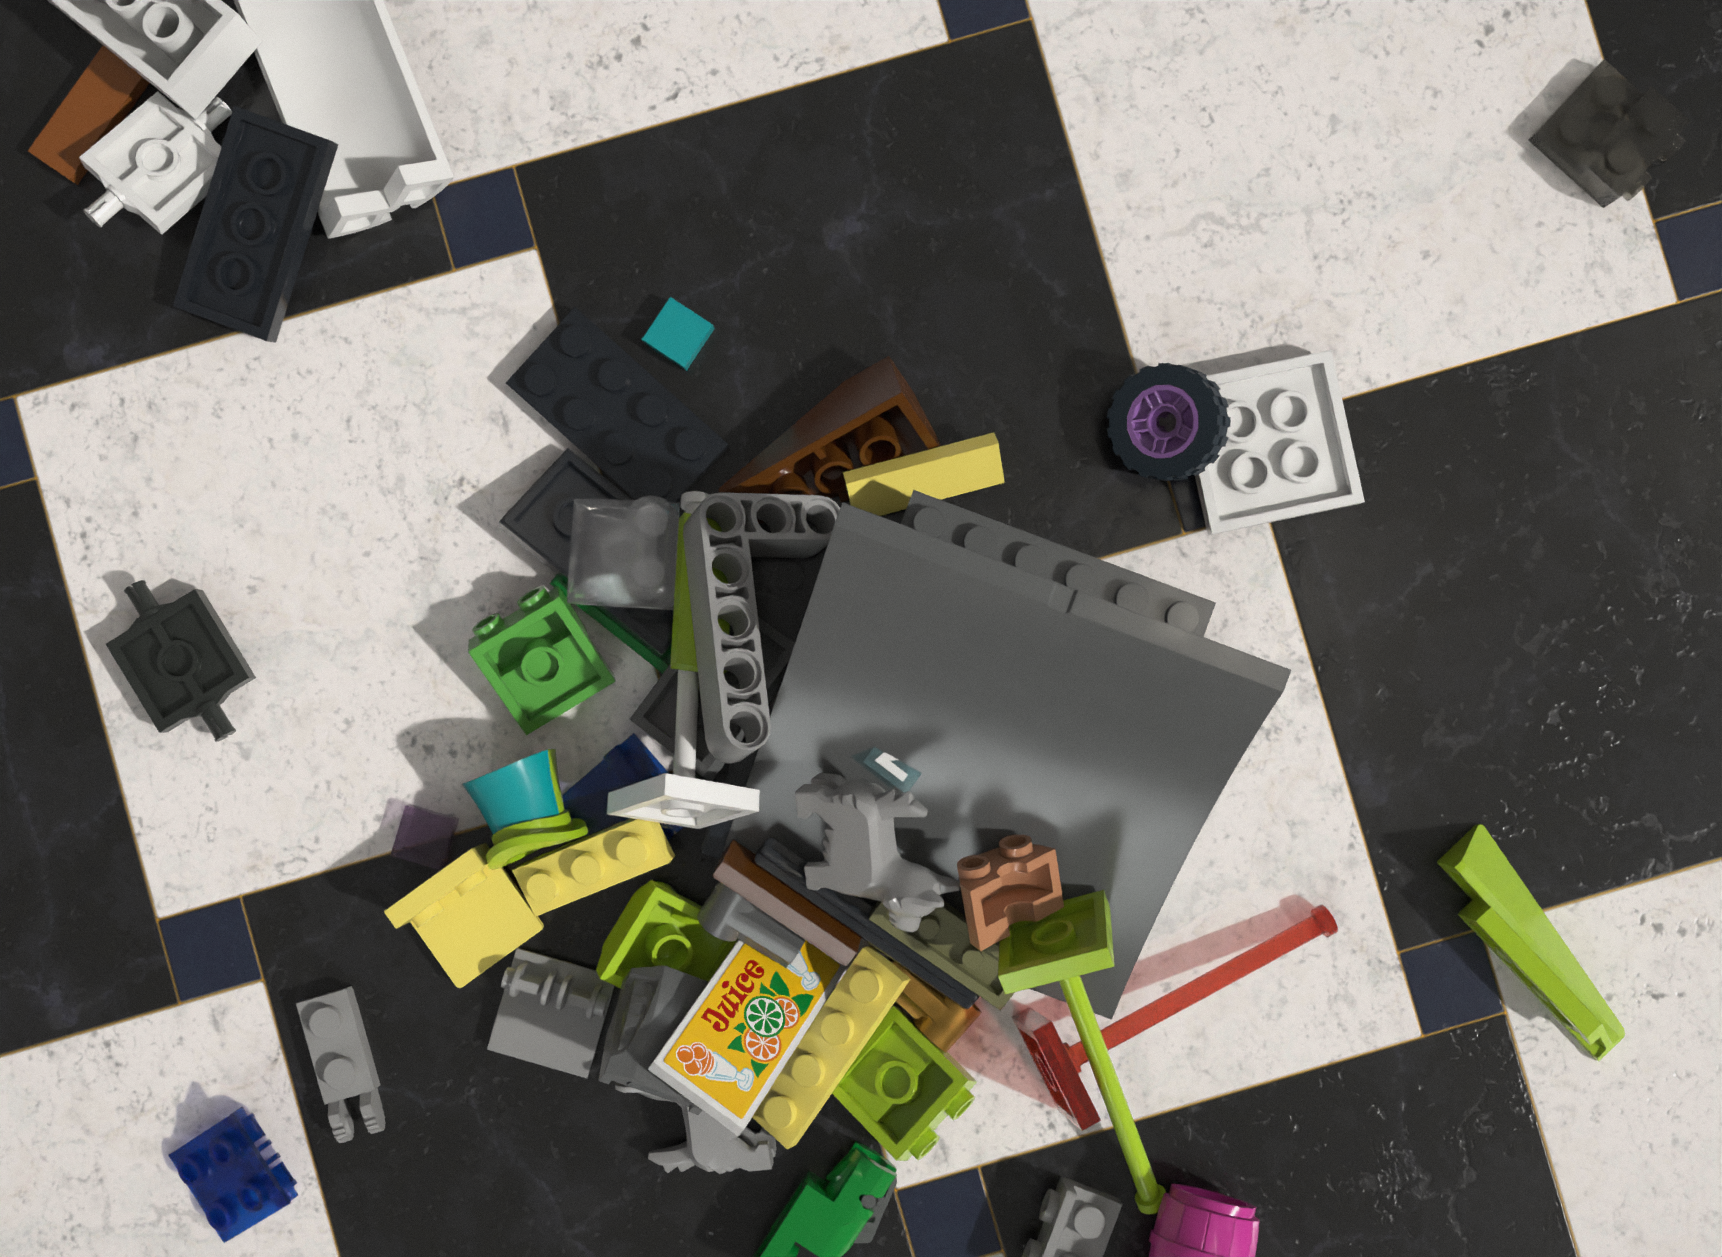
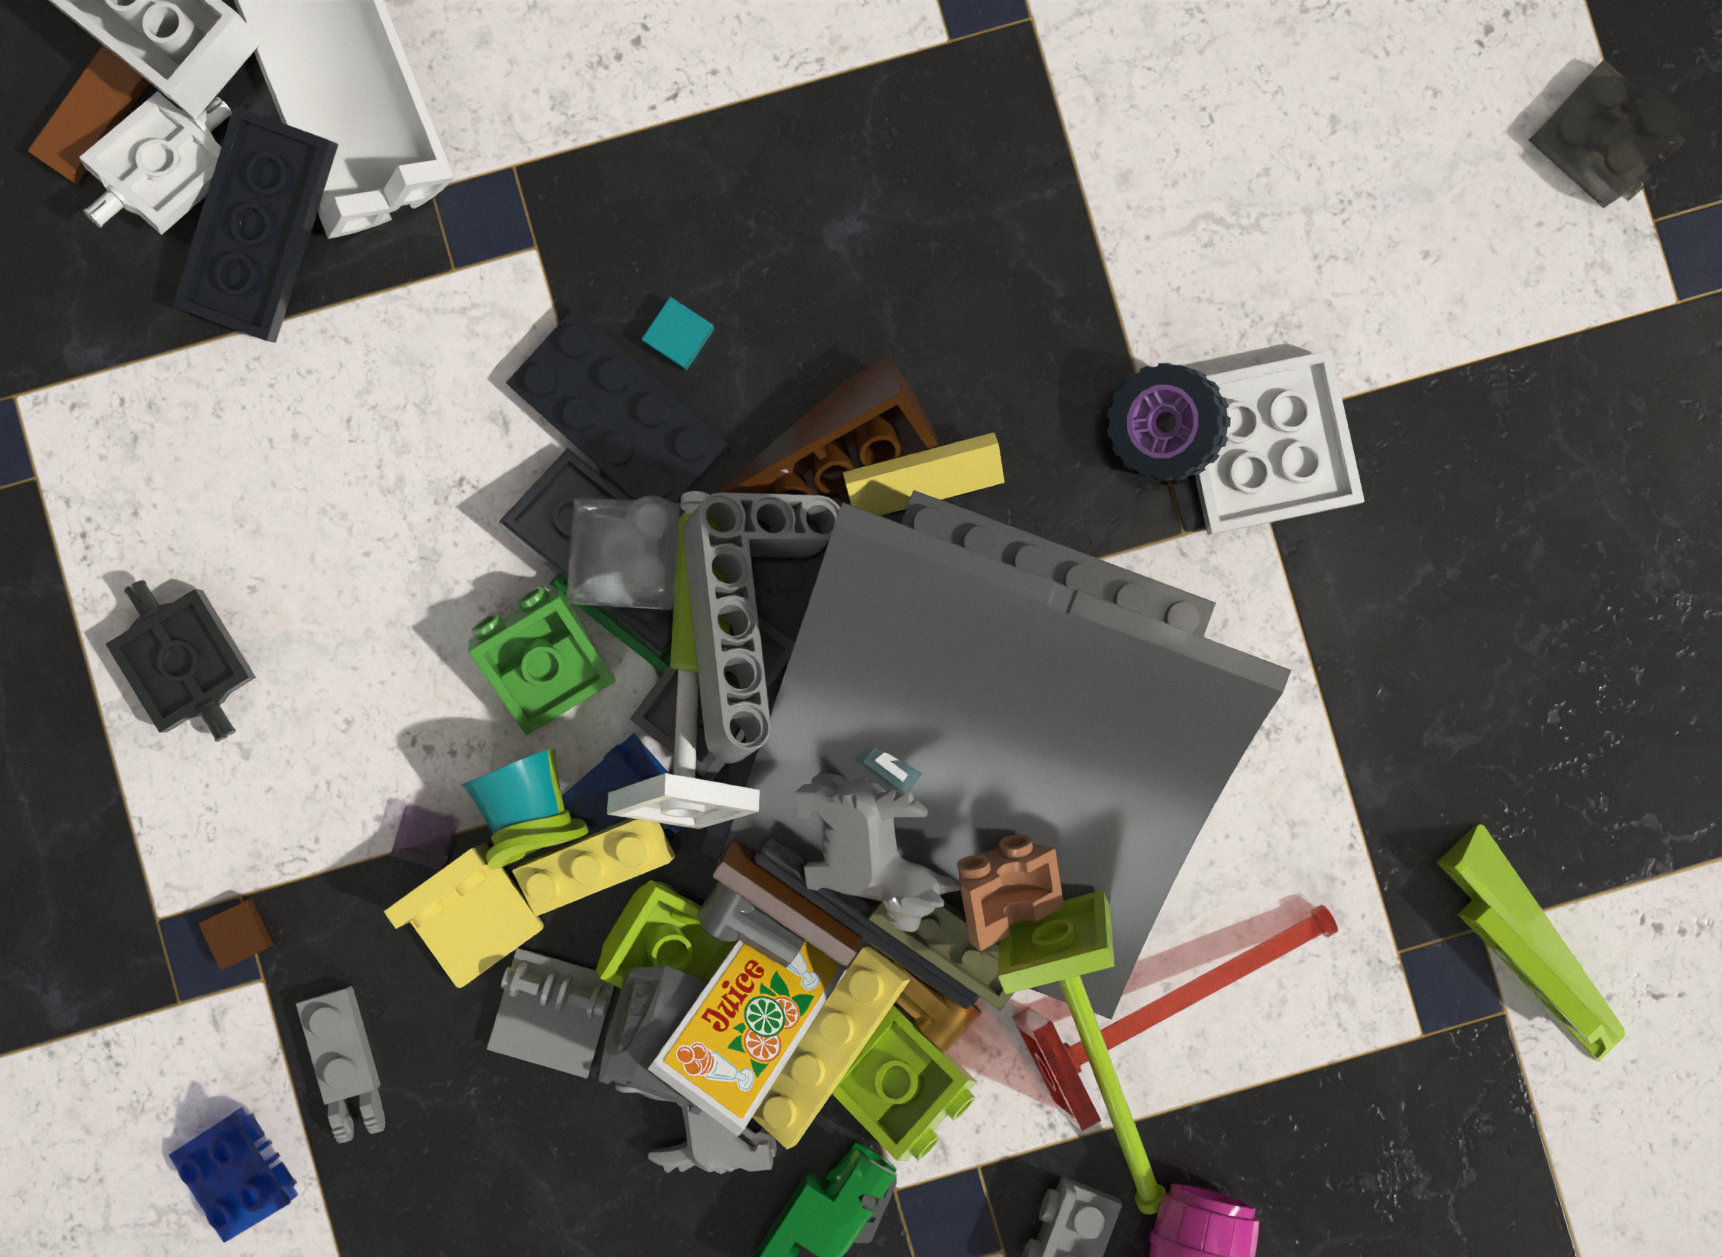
none -> reddish brown tile [198,899,274,971]

